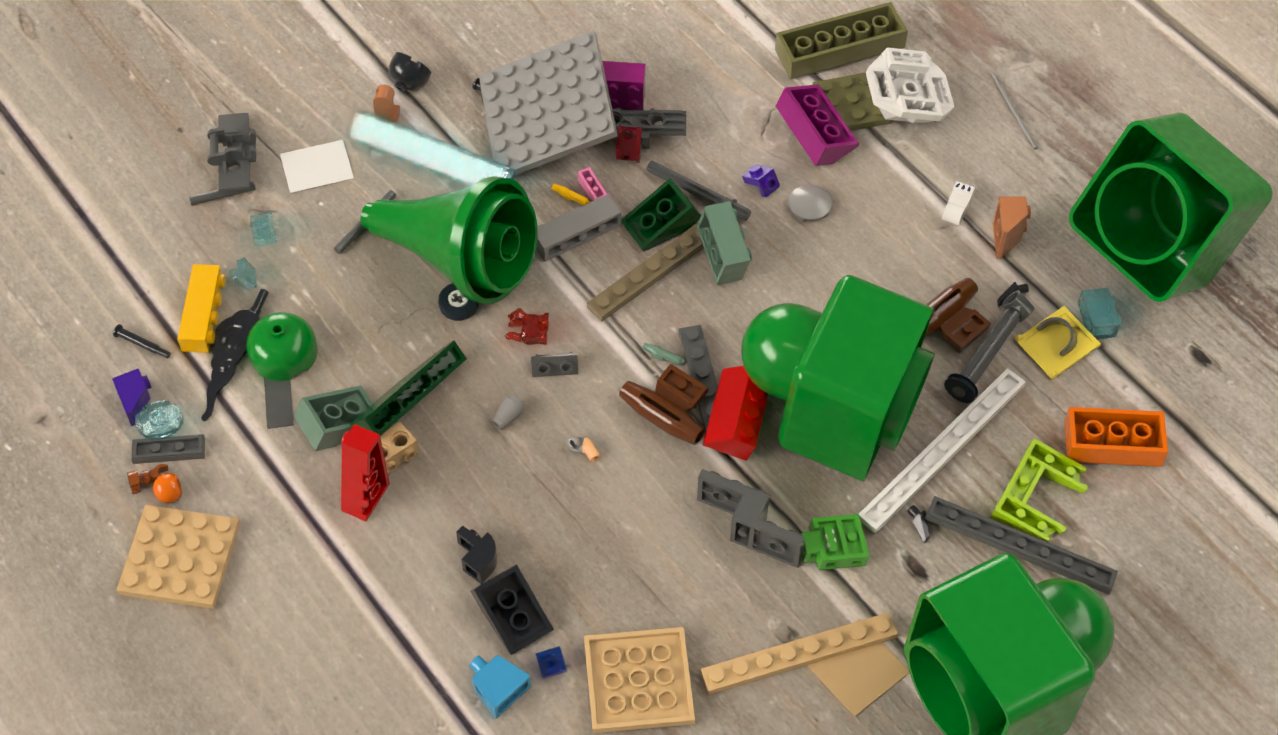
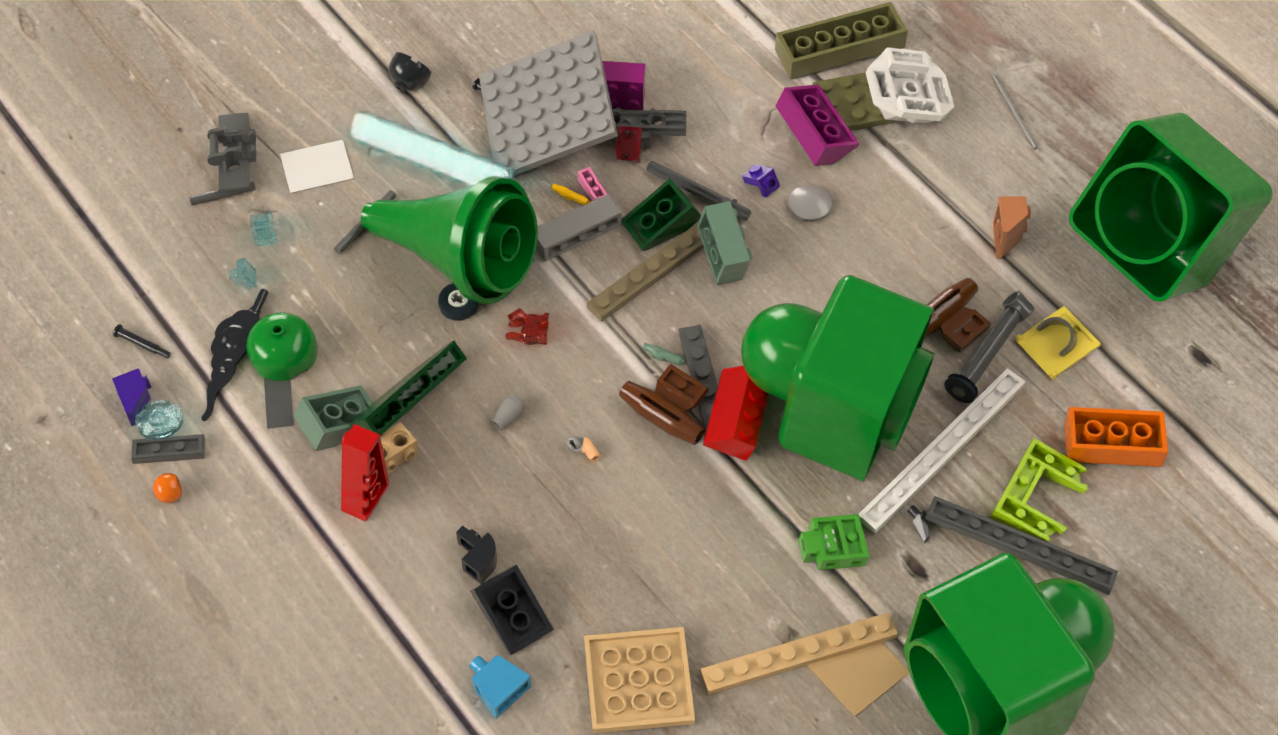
tan plate [116,505,240,609] -> none
dark orange piece [127,464,168,494] -> none
yellow brick [177,264,226,353] -> none
nougat leg [373,85,400,125] -> none
dark grey hinge [531,352,578,377] -> none
clear blue tile [536,646,568,679] -> none
dark grey bracket [697,469,804,568] -> none
white leg [942,181,975,226] -> none
black bar [997,282,1029,307] -> none
clear light blue brick [1078,288,1122,340] -> none

